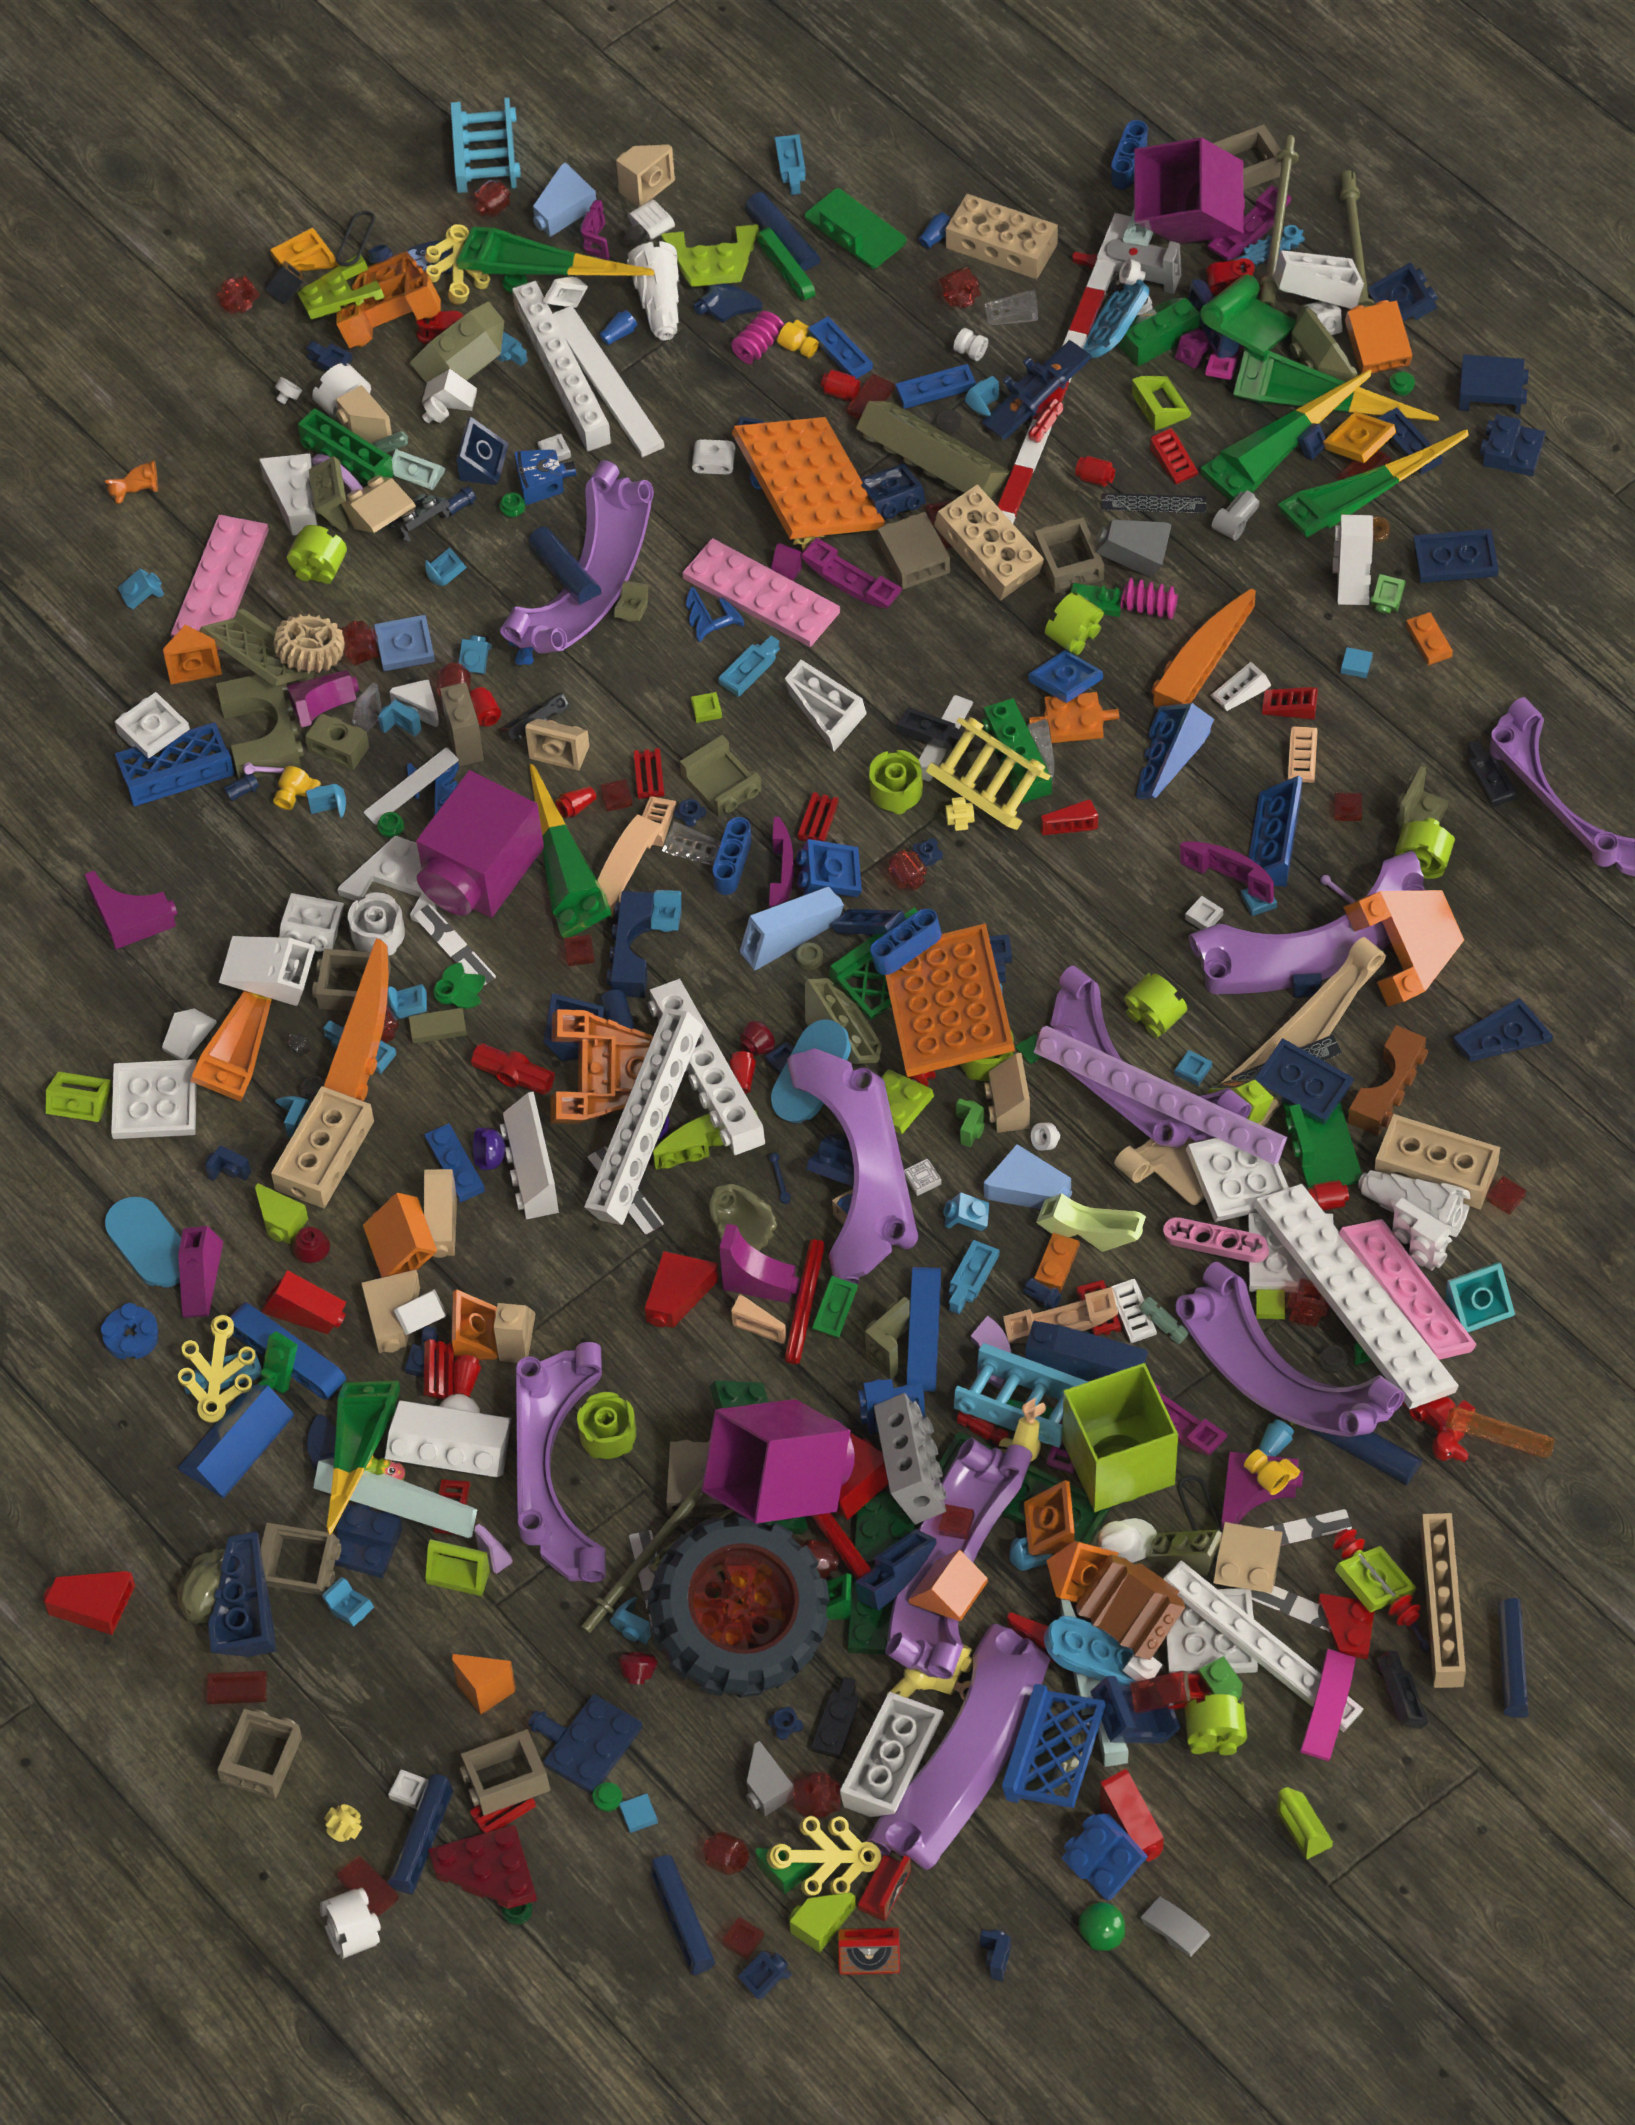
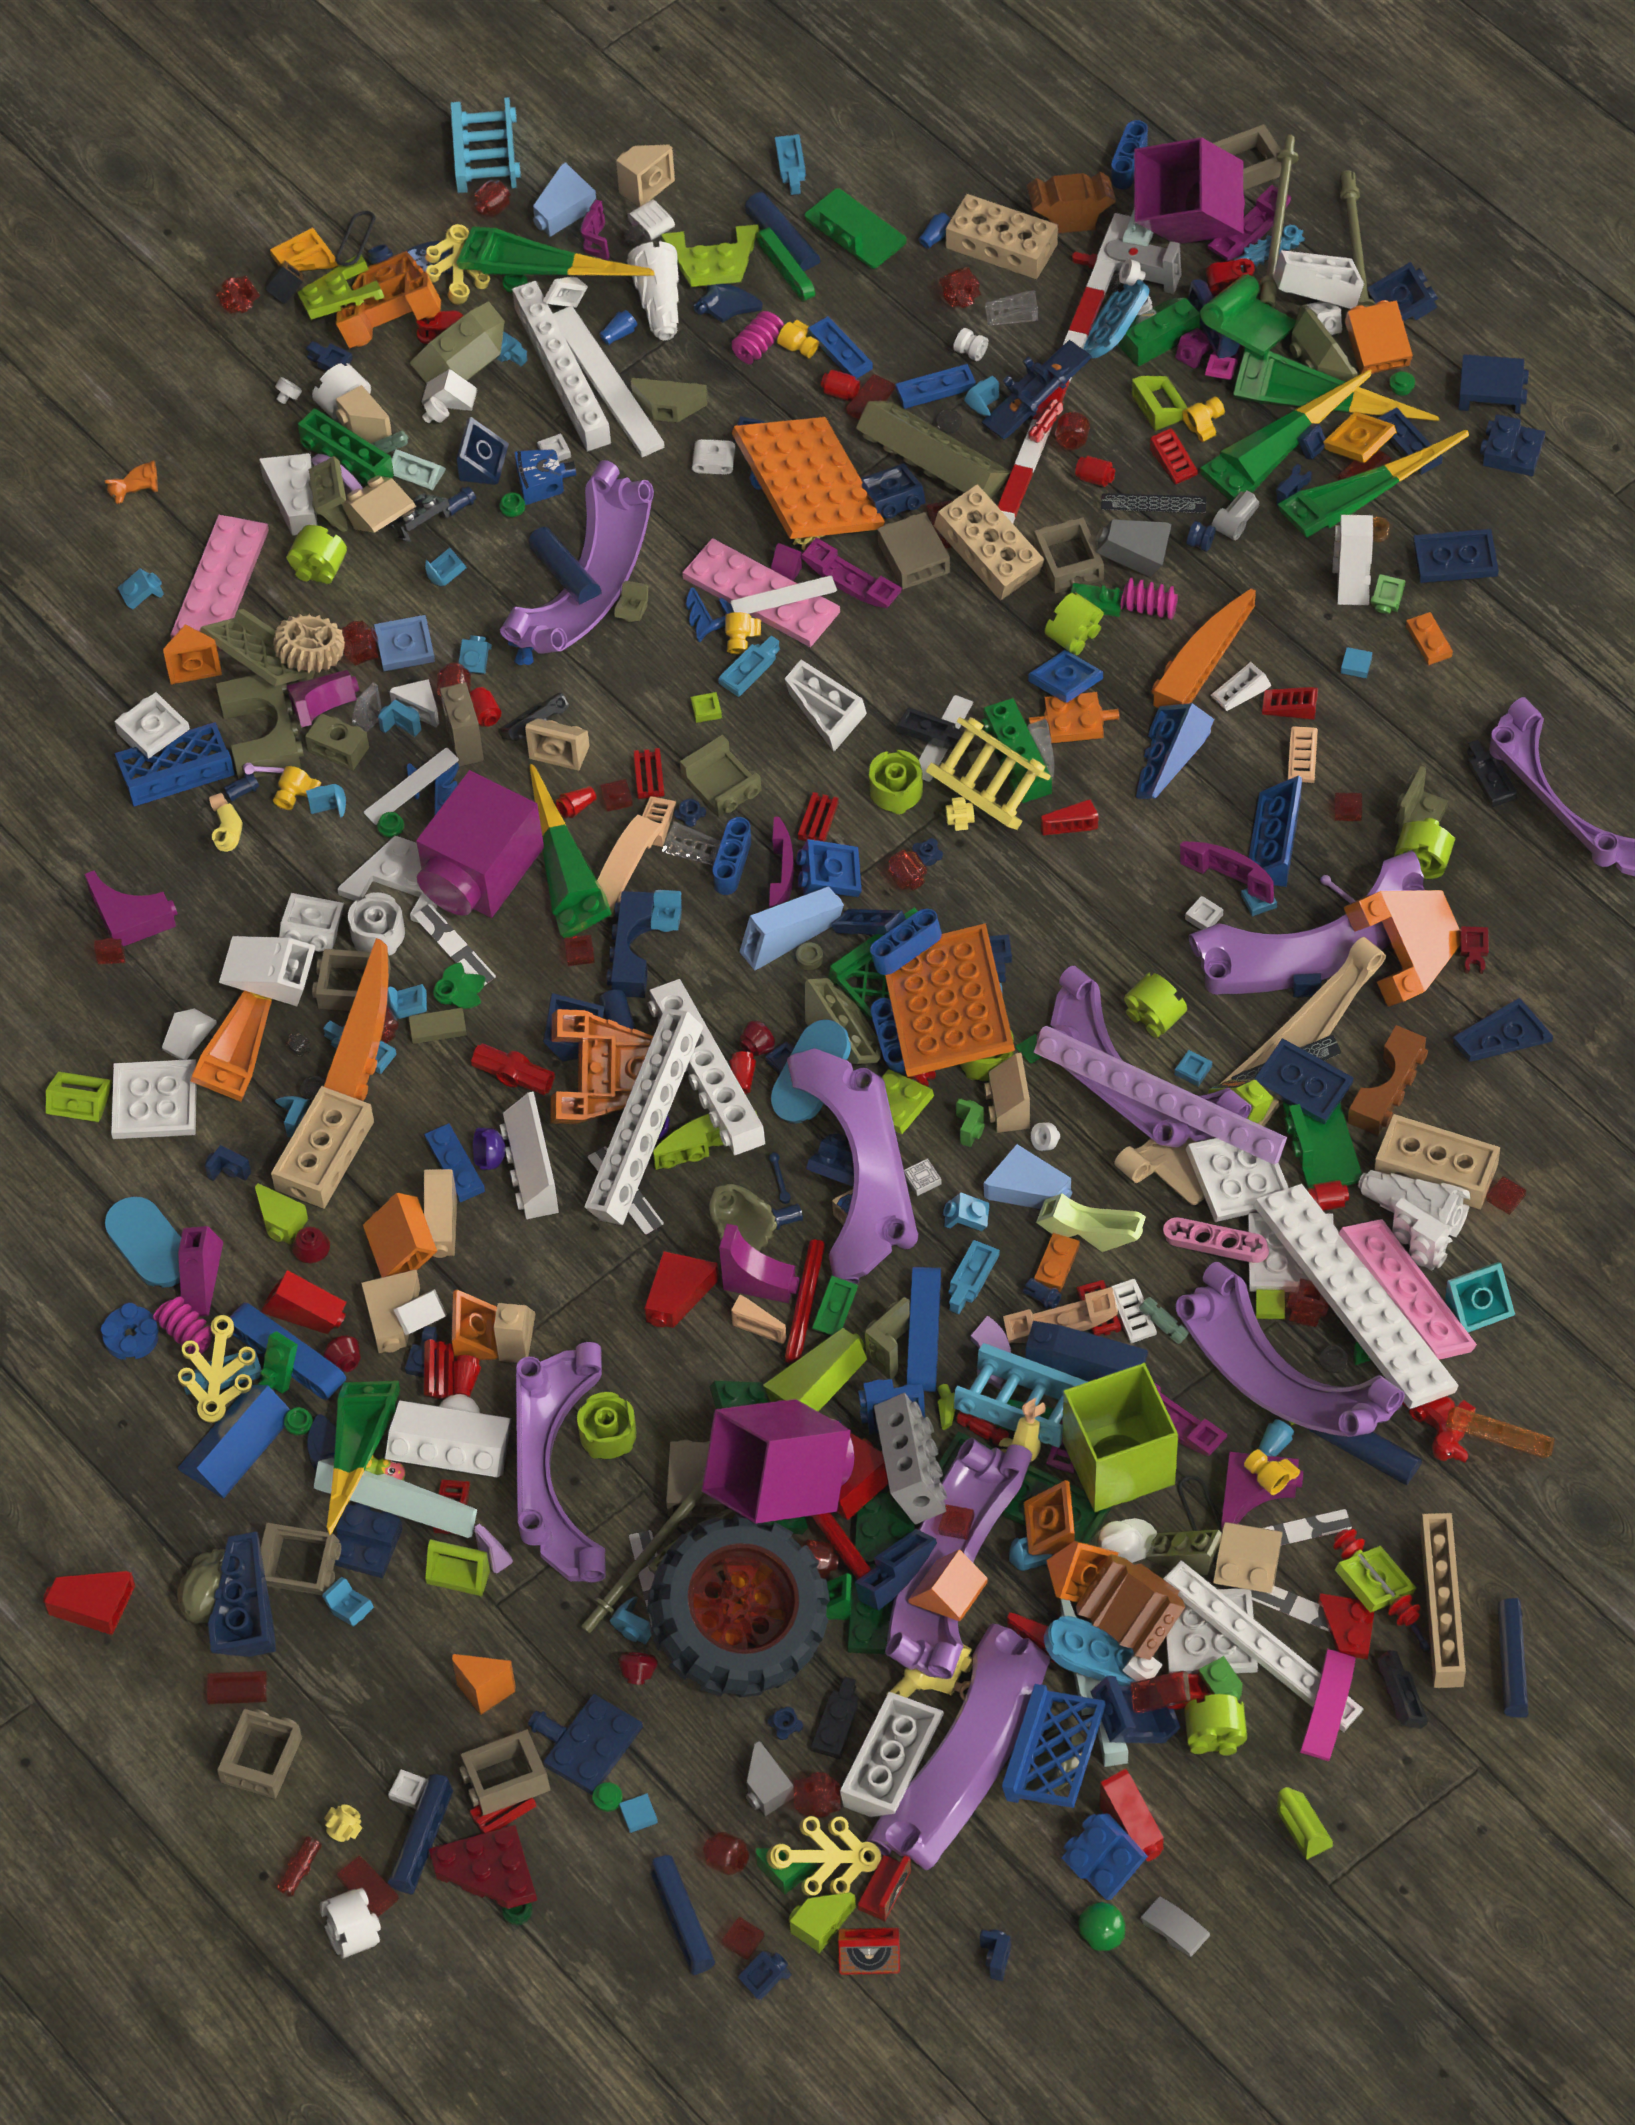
none -> clear red plate [94,938,125,964]
none -> dark pink piece [153,1296,212,1354]
none -> light yellow arm [209,793,243,852]
none -> clear red pin [276,1836,322,1897]
none -> green plate [284,1407,313,1435]
none -> dark red cone [323,1335,361,1372]
none -> olive slope [631,378,708,422]
none -> yellow piece [725,612,761,654]
none -> white sticker [731,576,837,614]
none -> lime slope [763,1328,867,1412]
none -> dark blue pin [772,1203,803,1230]
none -> blue beam [871,998,907,1076]
none -> lime bar [937,1384,955,1430]
none -> dark orange slope [1027,172,1116,234]
none -> clear red head [1055,412,1090,450]
none -> yellow piece [1182,397,1225,443]
none -> dark blue wheel [1187,521,1216,552]
none -> dark blue plate [1276,464,1312,506]
none -> dark red plate [1460,926,1489,974]

